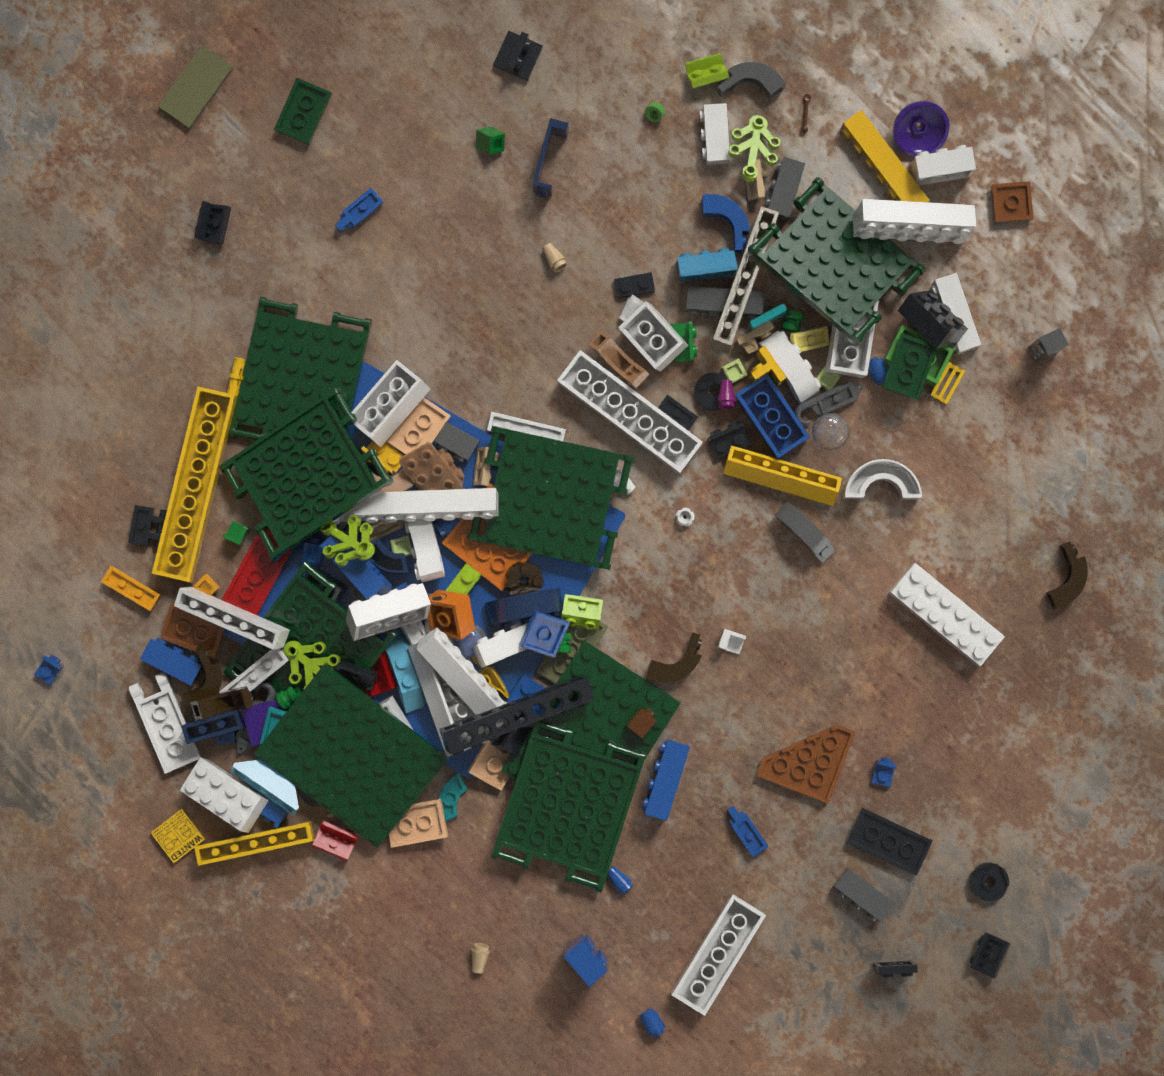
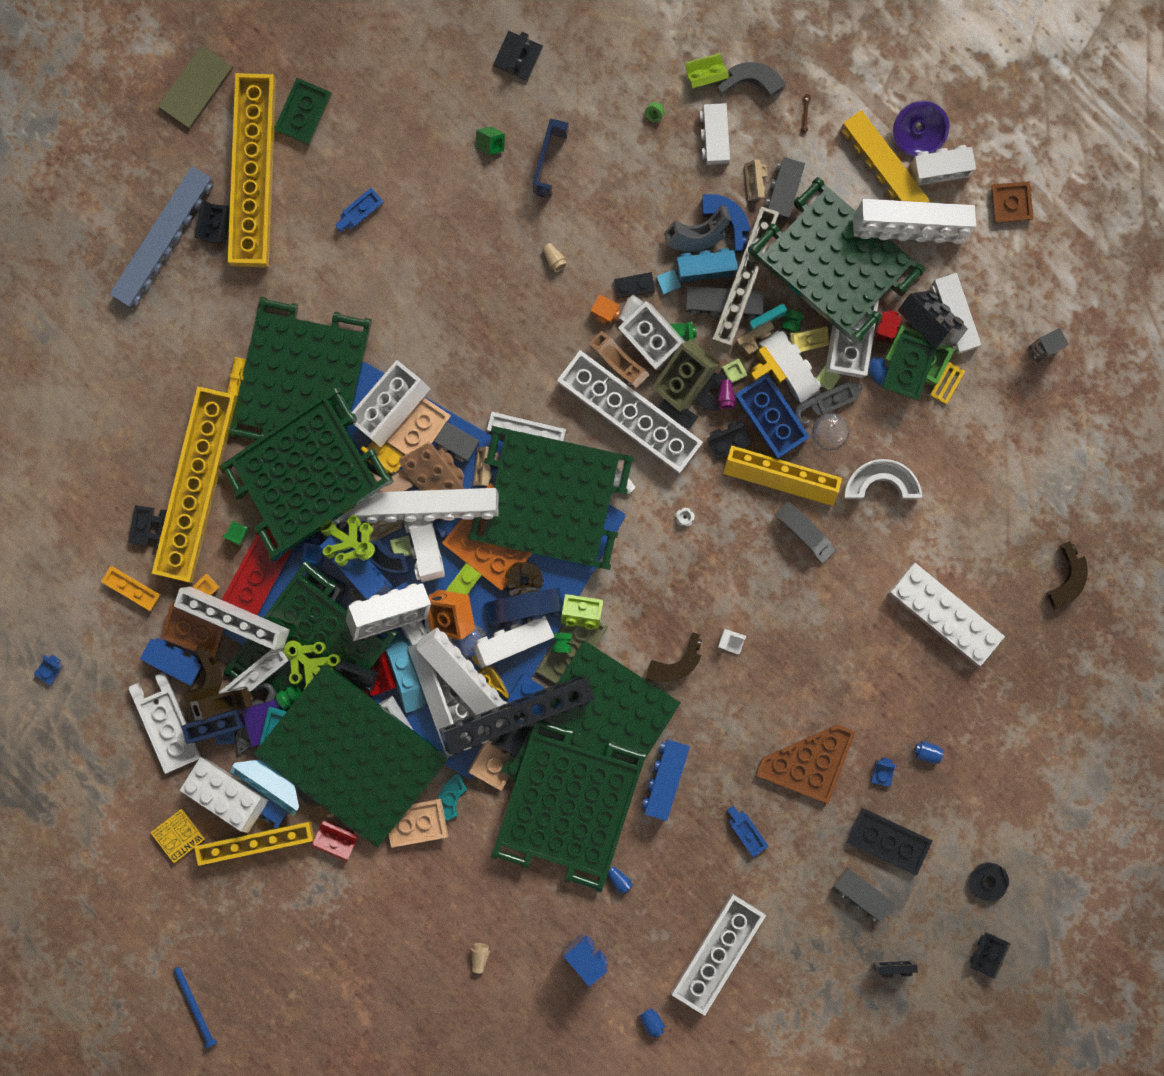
blue plate [519,610,570,658] -> none
reddish brown brick [625,707,657,738] -> none
lime plant [728,115,781,182] -> none
none -> sand blue brick [110,166,214,309]
none -> blue bar [174,966,218,1049]
none -> yellow brick [228,73,276,267]
none -> orange brick [590,294,621,325]
none -> olive brick [652,340,720,412]
none -> medium azure tile [656,270,681,295]
none -> dark grey arch [664,205,731,252]
none -> red brick [873,310,902,344]
none -> blue brick [914,741,944,764]

